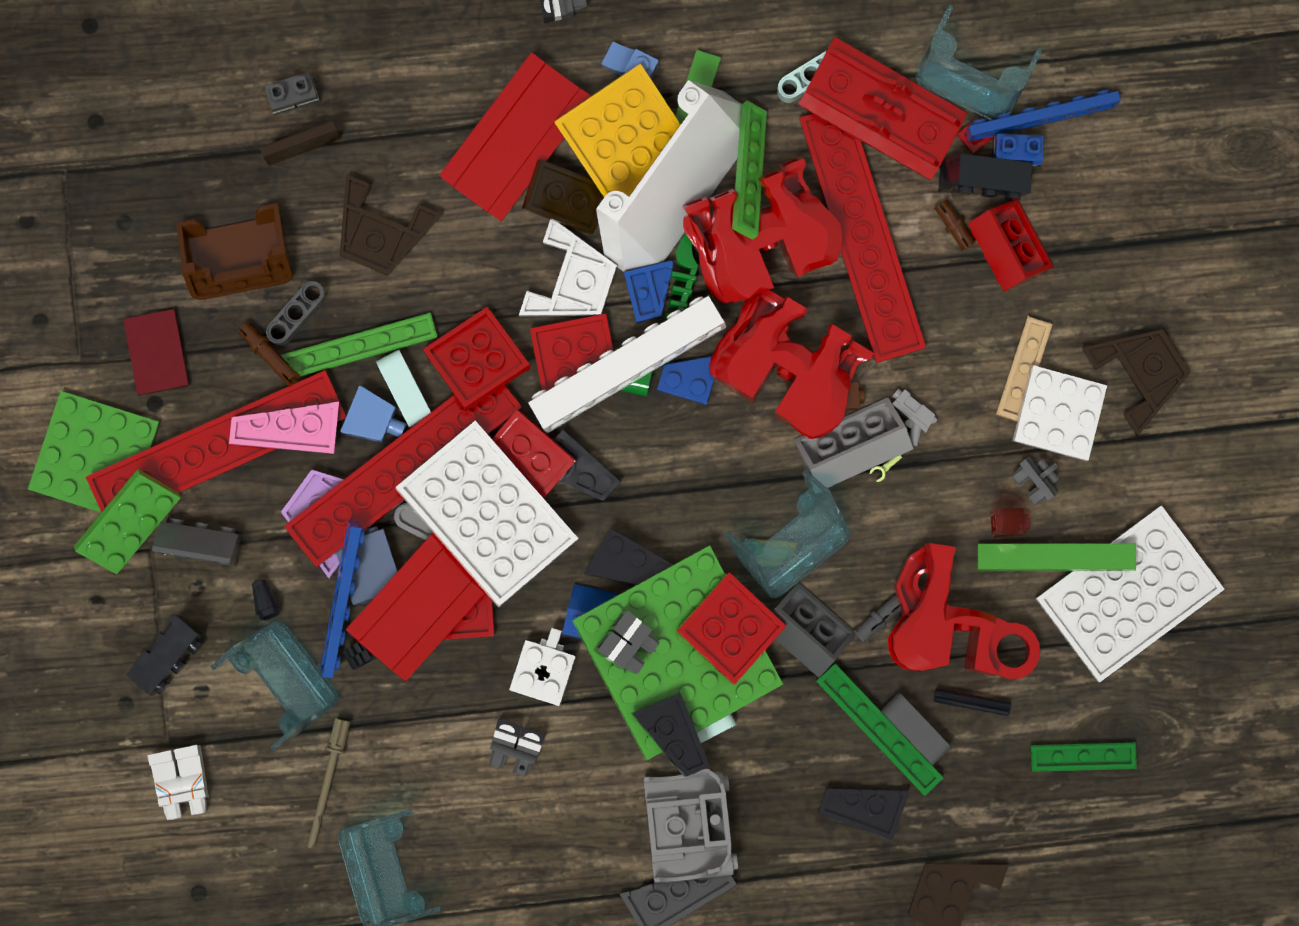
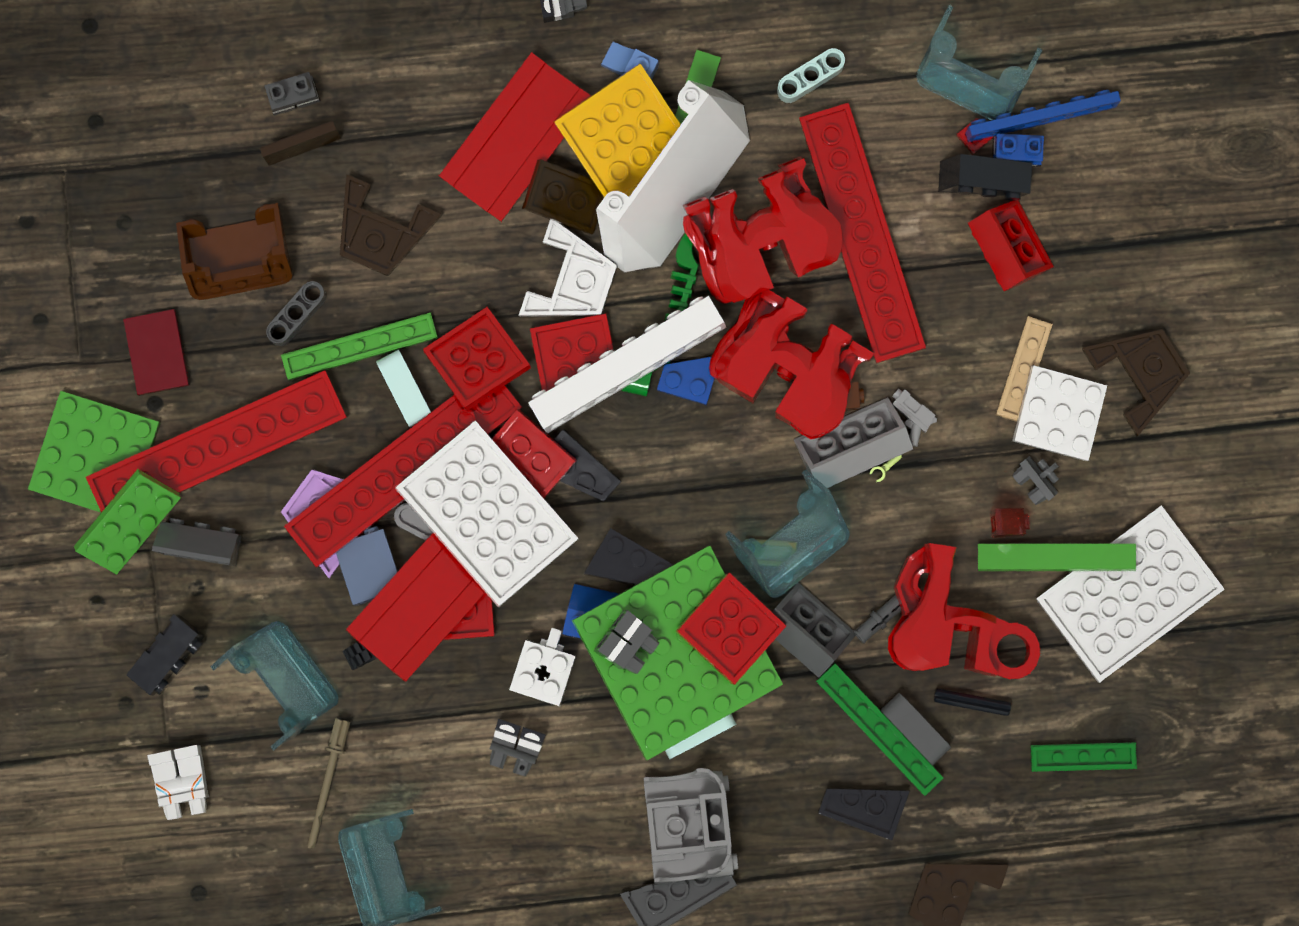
bright pink wing [229,402,339,454] -> none
reddish brown pin [238,322,300,386] -> none
black cone [251,580,281,621] -> none
blue plate [320,520,364,678] -> none
medium blue torso [340,386,407,443] -> none
blue wing [624,260,673,323] -> none
black wing [630,693,710,777] -> none
bright green tile [732,101,767,240] -> none
red hinge [797,37,967,181] -> none
reddish brown pin [933,199,976,251] -> none

